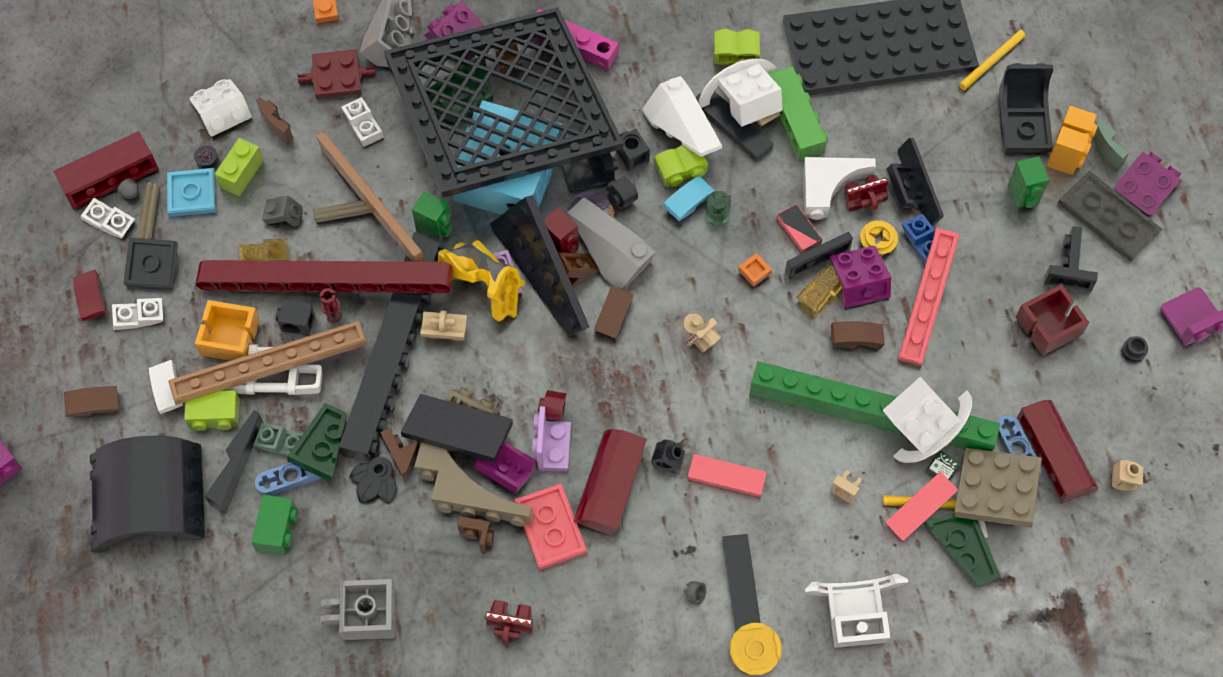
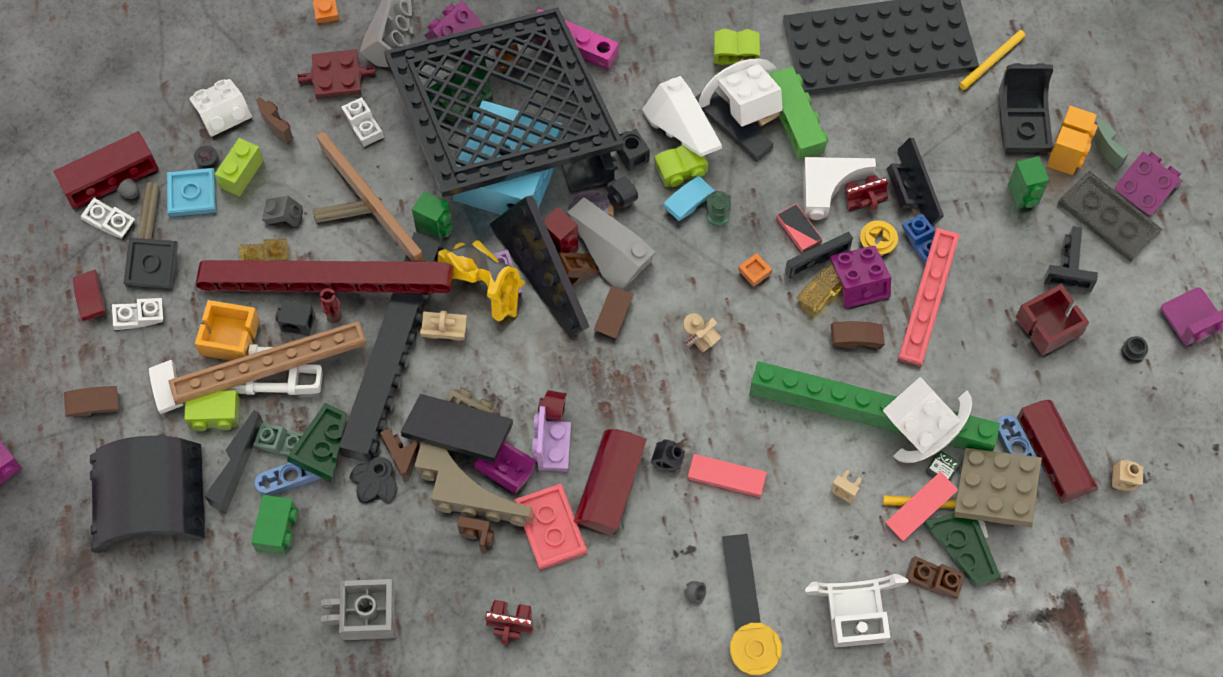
none -> reddish brown slope [905,556,965,598]

